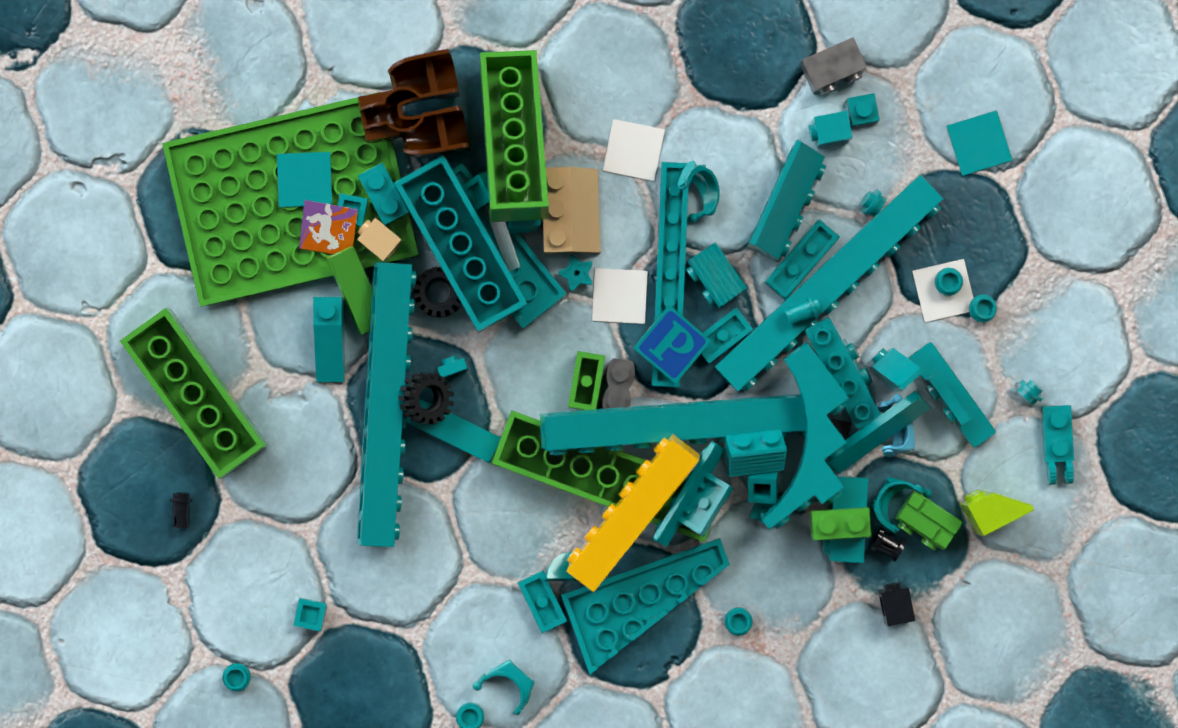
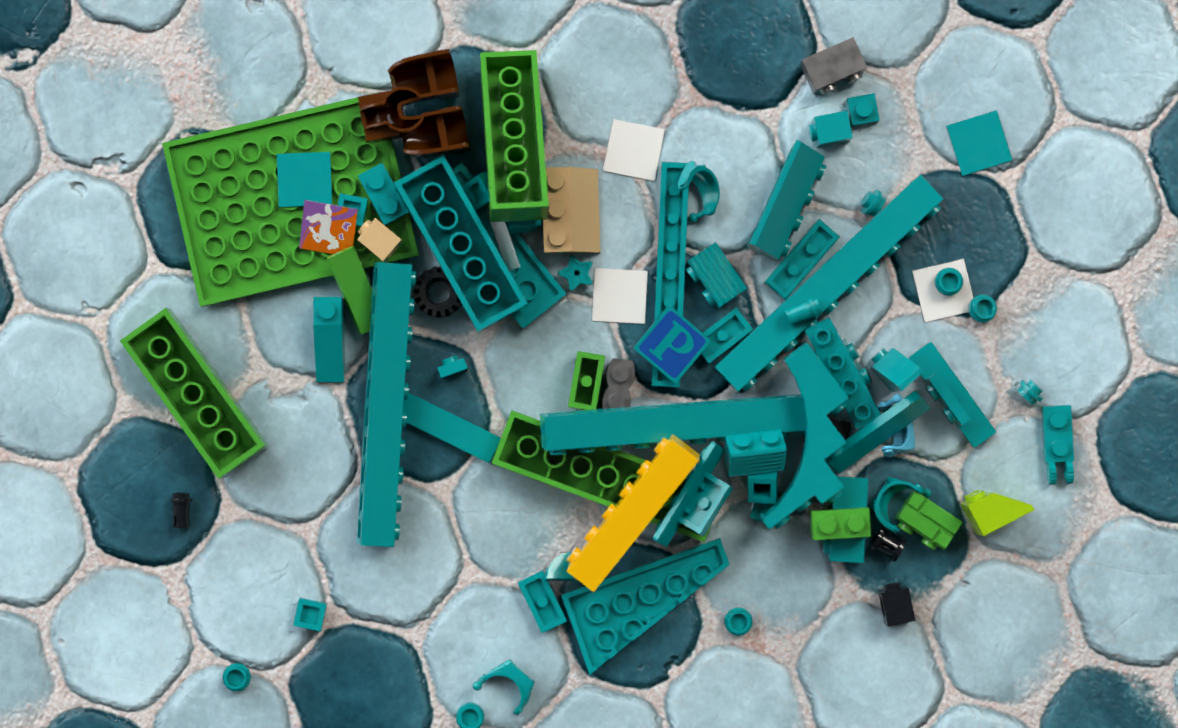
black tyre [399,372,454,424] -> none

